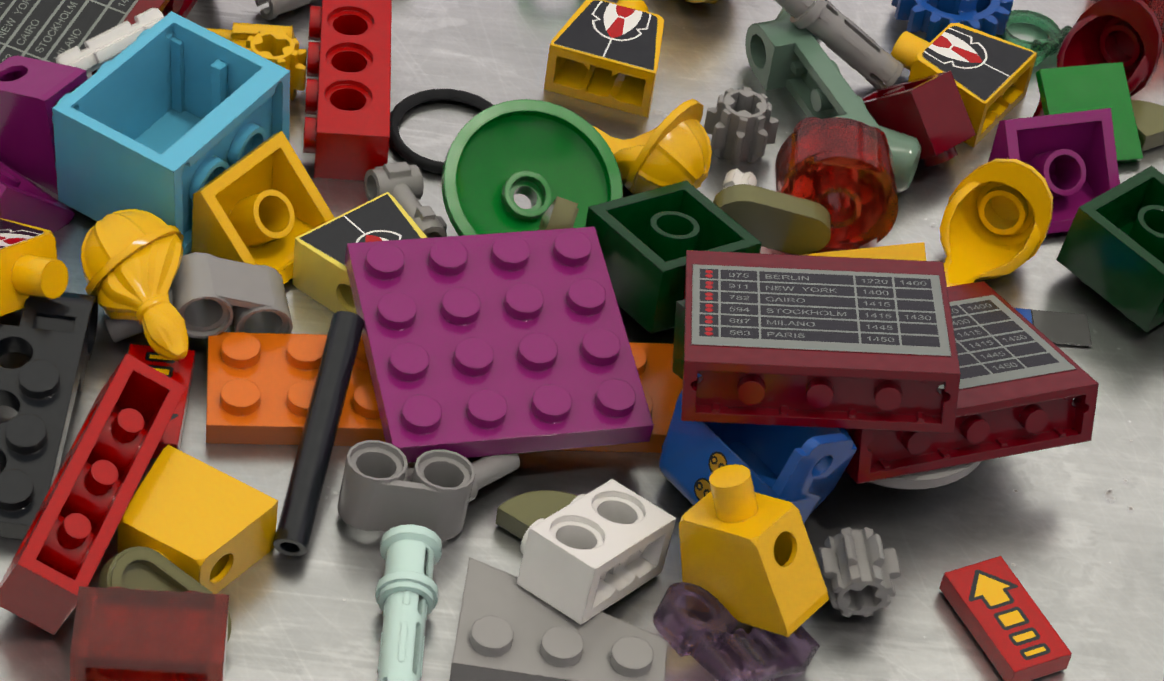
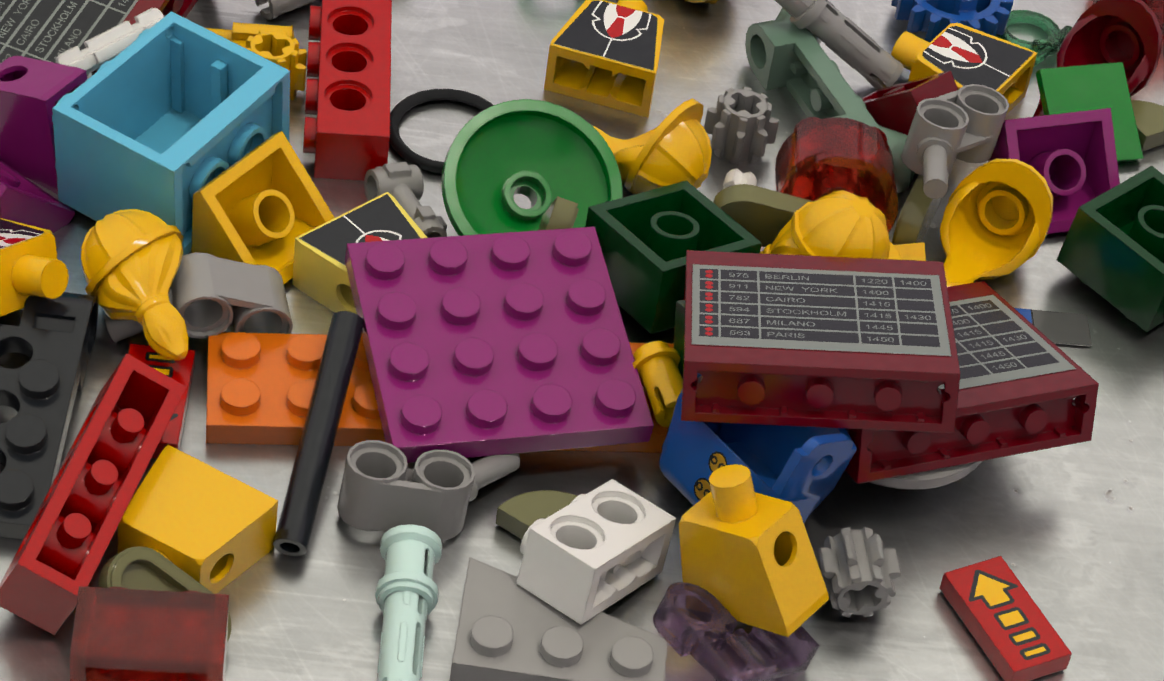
none -> yellow pin [632,341,683,427]
none -> yellow piece [760,190,902,260]
none -> olive tile [892,174,950,245]
none -> light grey beam [901,84,1009,199]

